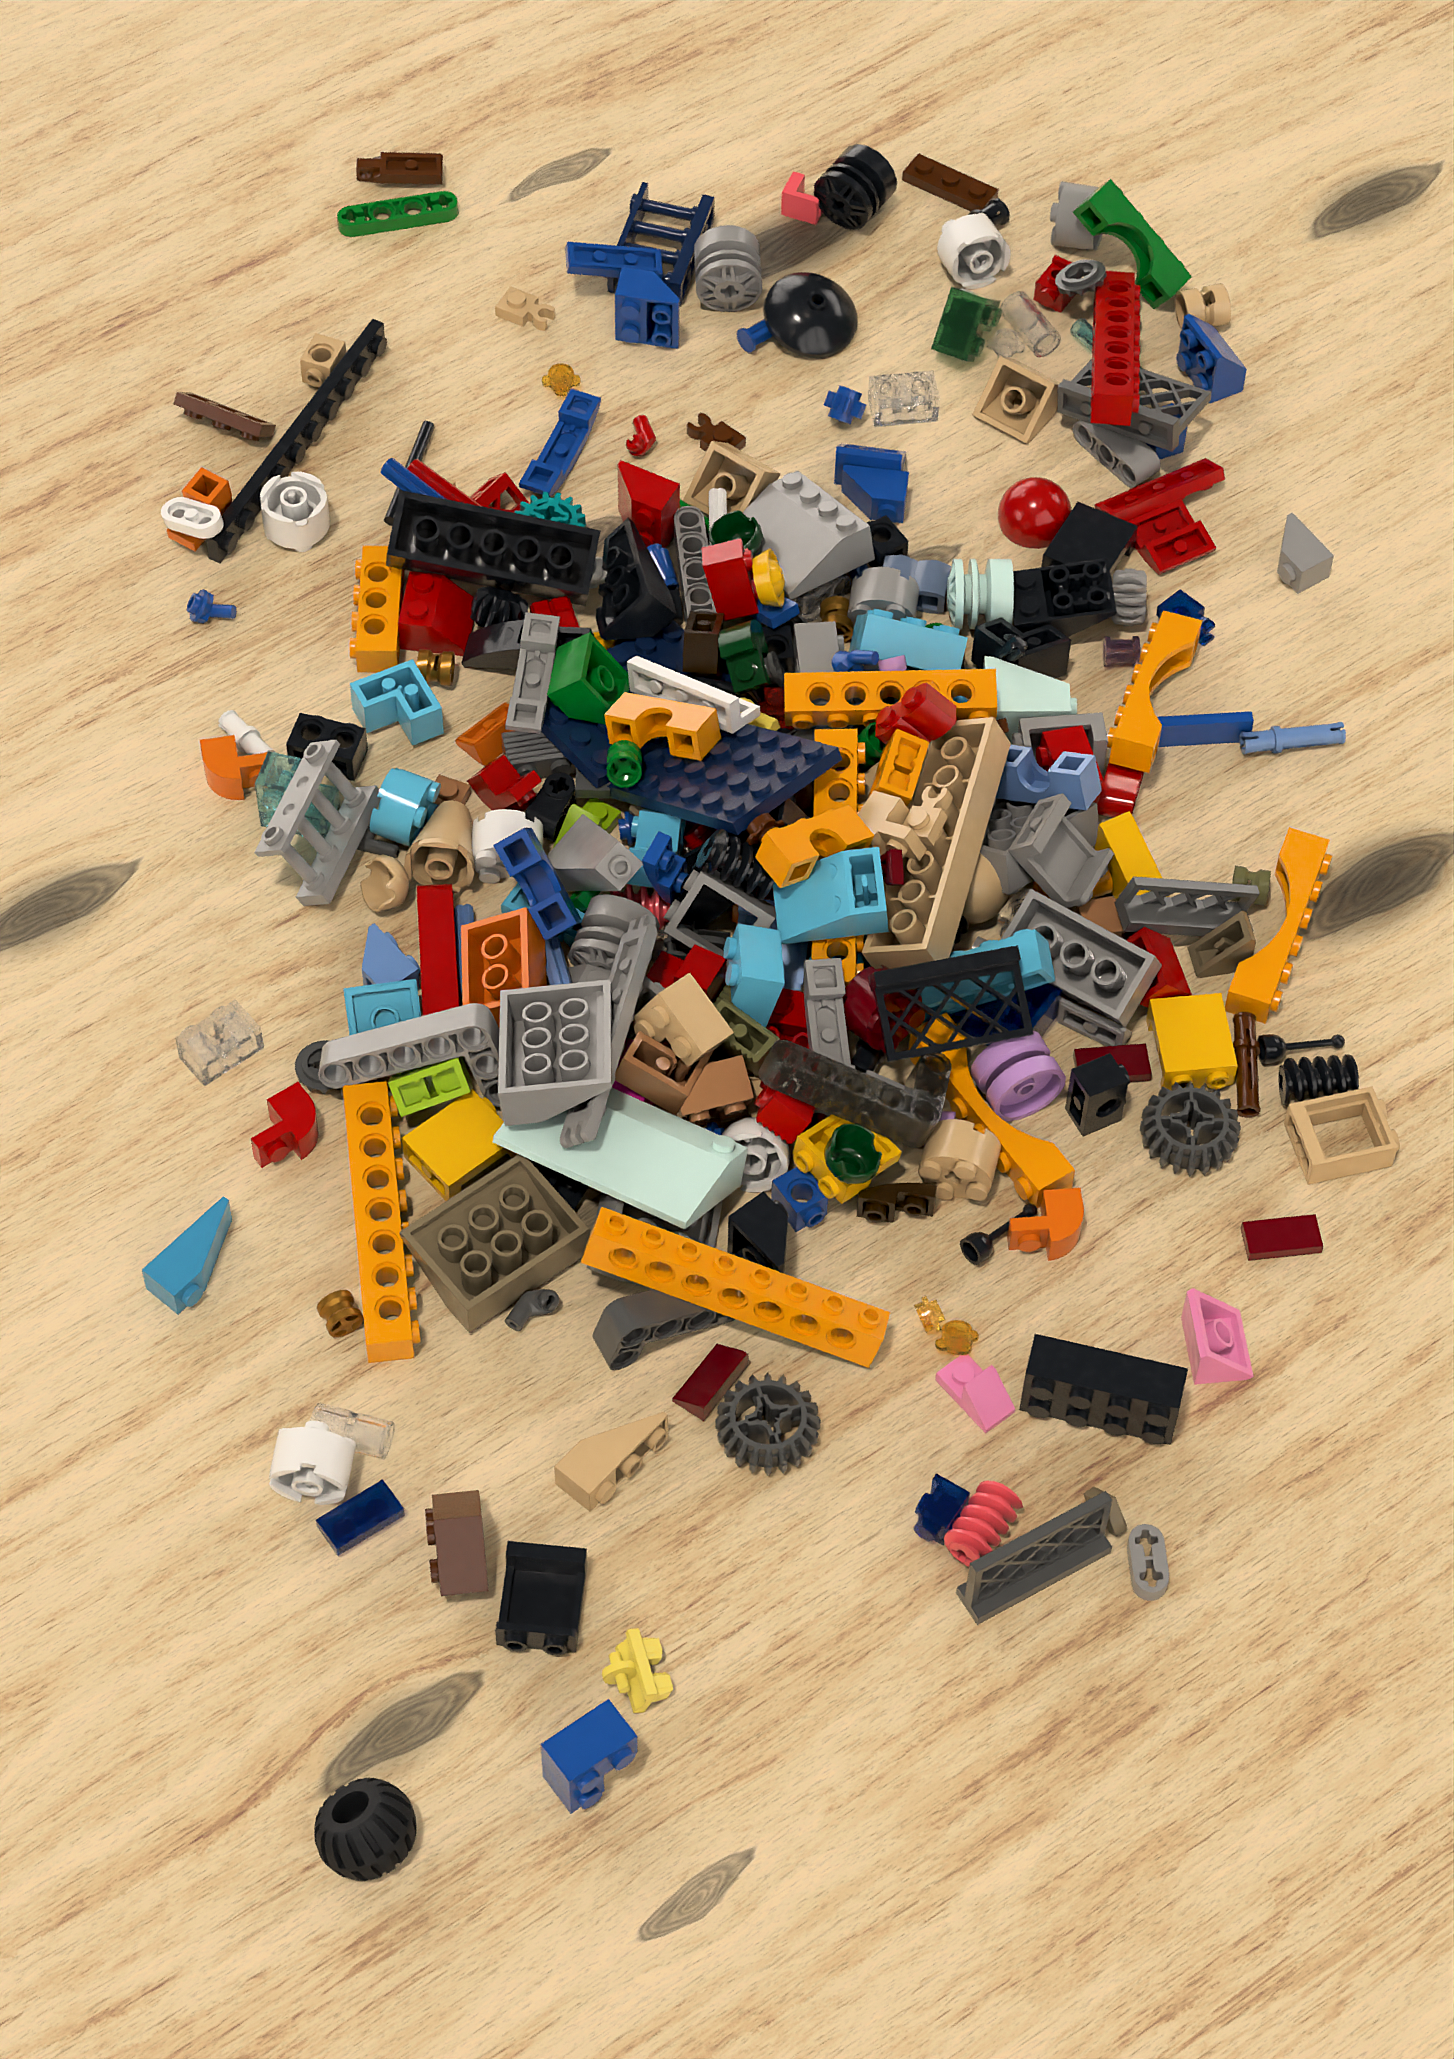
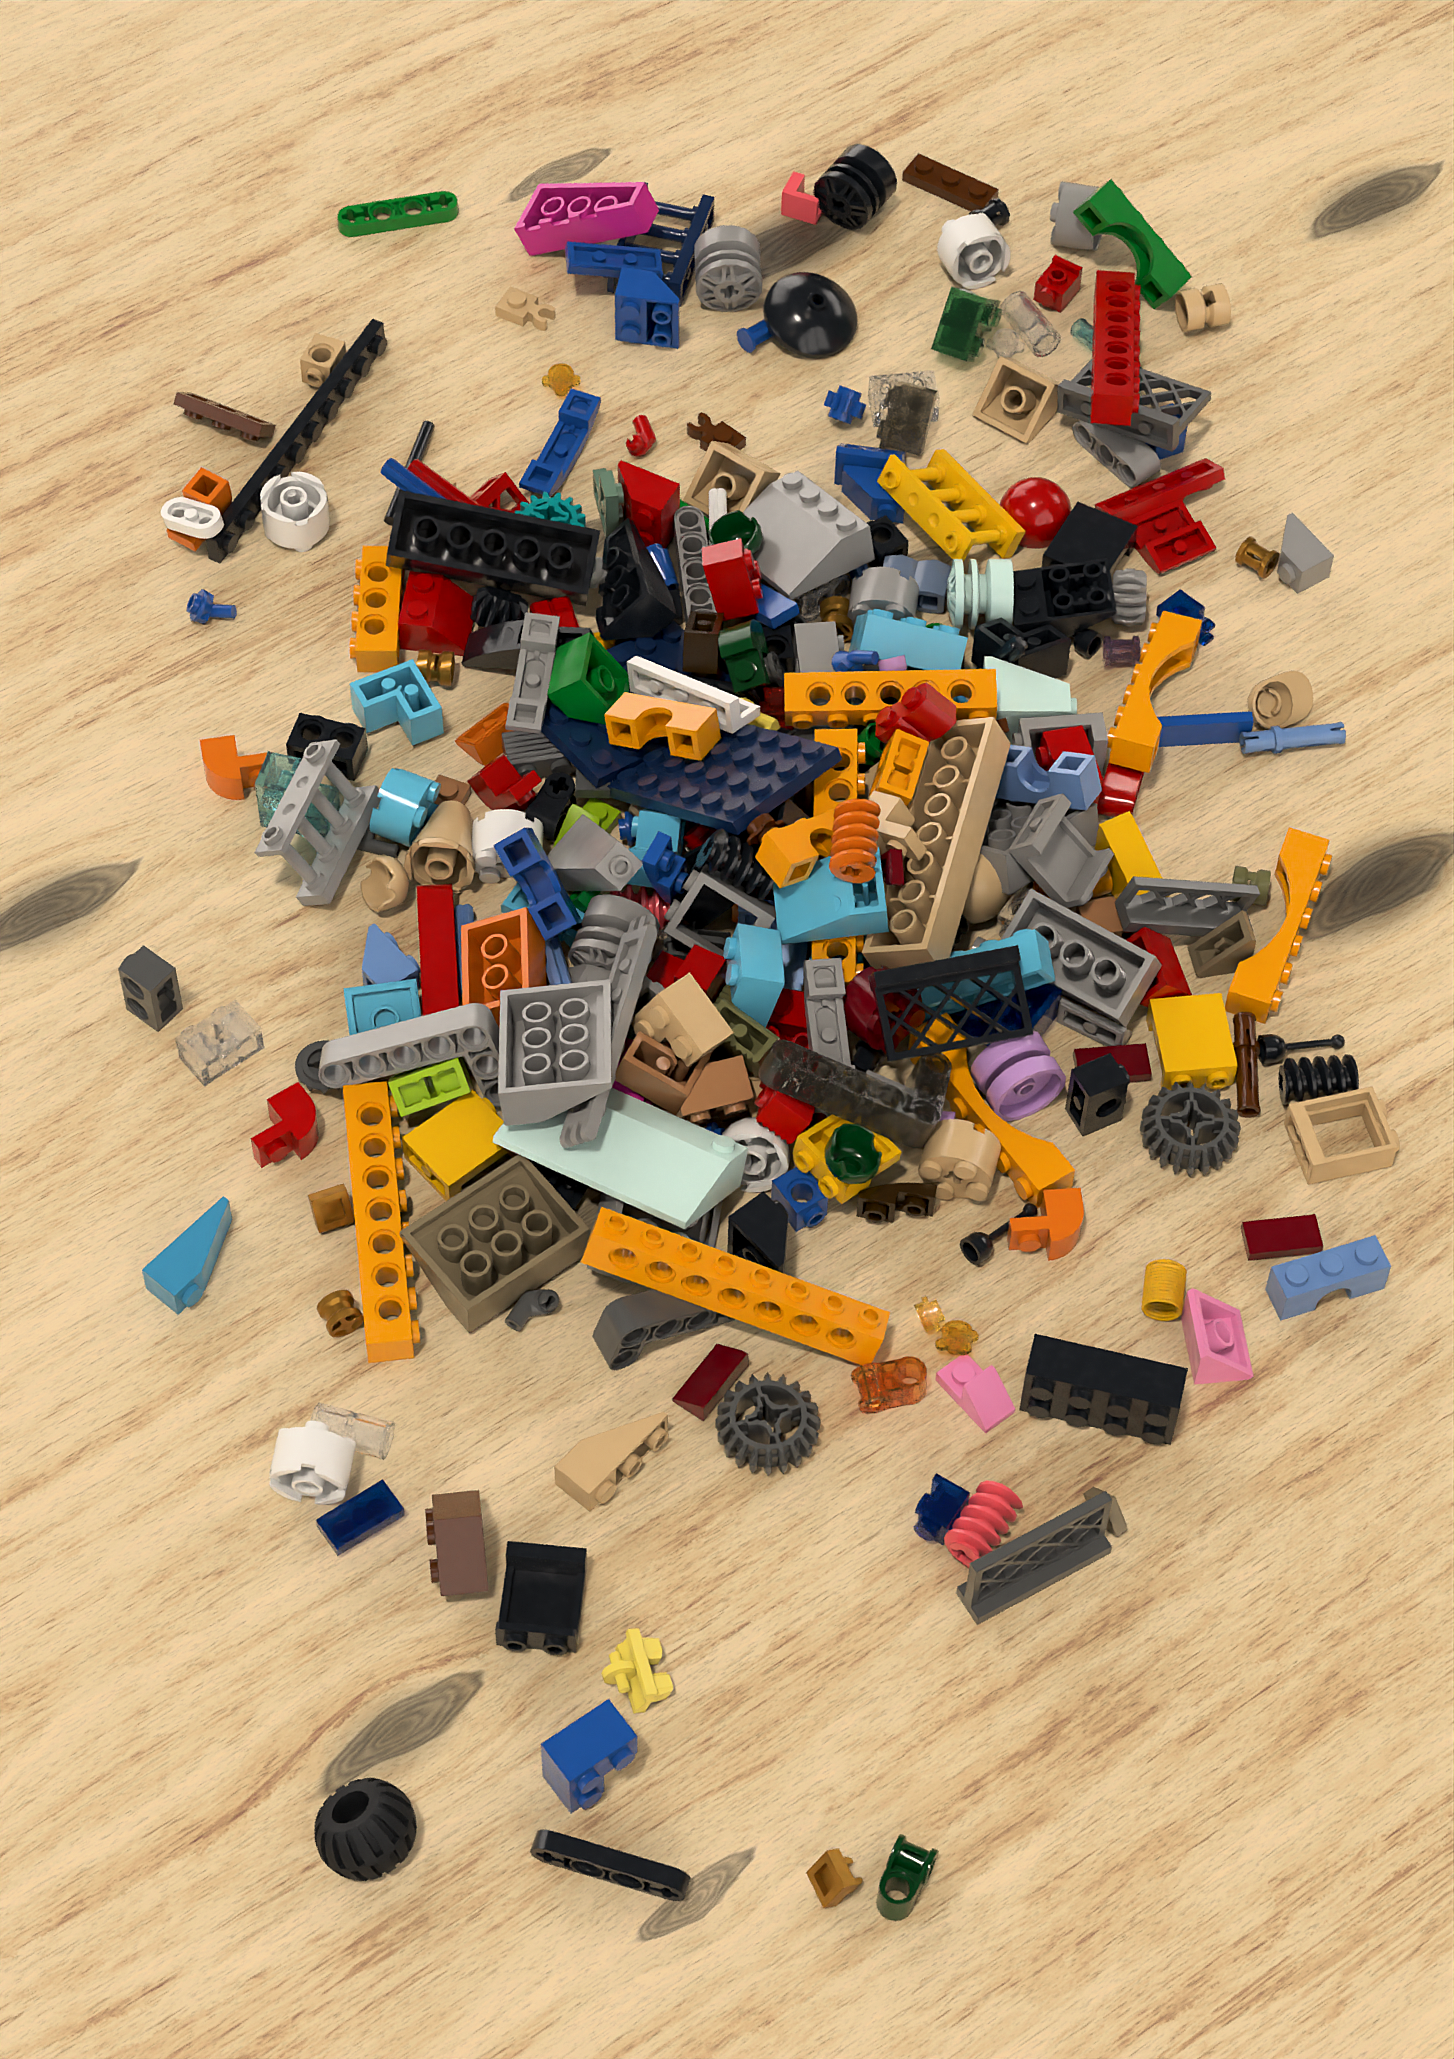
white pin [218,710,276,760] -> none
reddish brown hinge [356,152,443,185] -> none
green wheel [607,740,642,787] -> none
yellow hat [752,548,785,607] -> none
tan plate [903,786,953,846] -> none
dark grey gear [1055,260,1107,297] -> none
light grey beam [1127,1524,1169,1601] -> none
blue slope [1176,314,1247,404] -> none
none -> dark grey brick [118,945,183,1032]
none -> pearl gold tile [308,1184,355,1233]
none -> dark pink wedge [514,182,659,256]
none -> black beam [530,1829,691,1901]
none -> sand green plate [593,468,624,538]
none -> pearl gold tile [806,1848,863,1908]
none -> orange piece [829,799,881,883]
none -> clear orange piece [851,1356,927,1414]
none -> clear smoke bracket [876,381,938,456]
none -> dark green piece [876,1834,939,1921]
none -> yellow fence [877,449,1026,562]
none -> black hinge [1070,628,1103,658]
none -> yellow piece [1141,1259,1187,1321]
none -> pearl gold bush [1235,536,1280,579]
none -> tan cap [1247,670,1313,729]
none -> medium blue arch [1265,1235,1391,1321]

